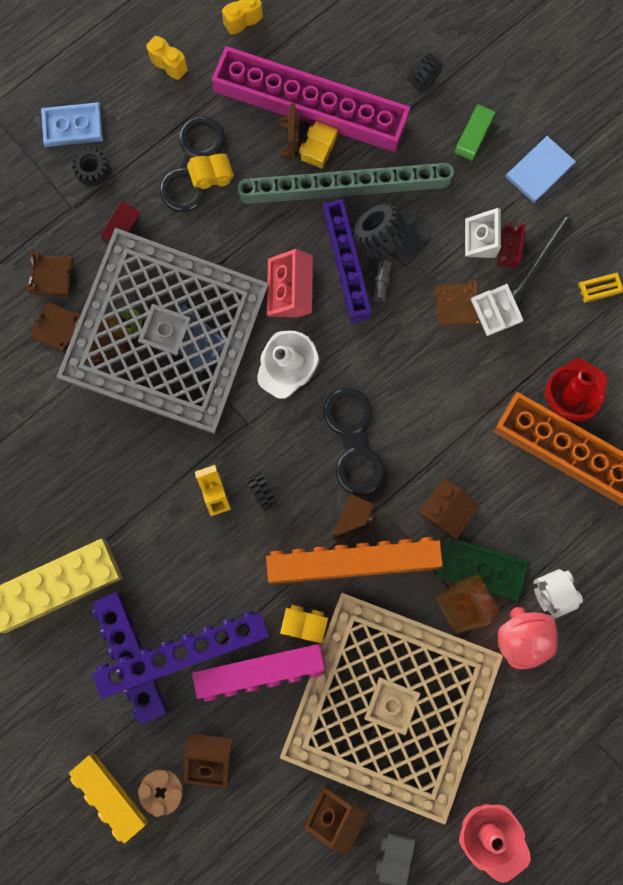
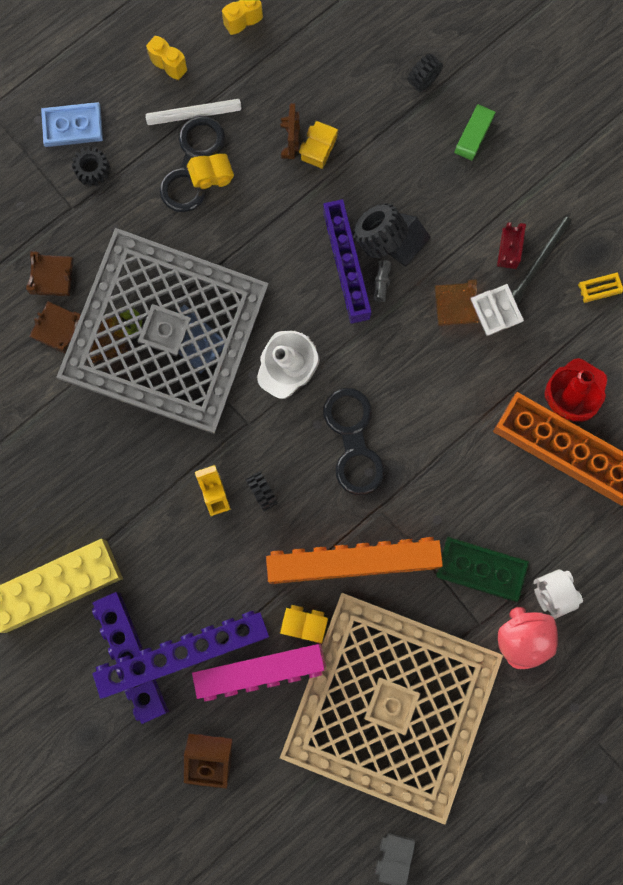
yellow brick [69,753,149,844] -> none
dark red hinge [101,201,141,243] -> none
medium nougat plate [138,769,183,817] -> none
dark pink brick [212,46,410,153] -> none
sand green beam [238,163,454,204] -> none
coral slope [267,249,313,317] -> none
reddish brown slope [304,787,368,855] -> none
reddish brown slope [332,494,376,539] -> none
reddish brown slope [420,478,480,540] -> none
clear orange slope [435,575,500,633] -> none
coral piece [459,804,531,883] -> none
white slope [465,208,501,258] -> none
light blue tile [506,136,576,203] -> none
none -> white axle [146,99,241,125]

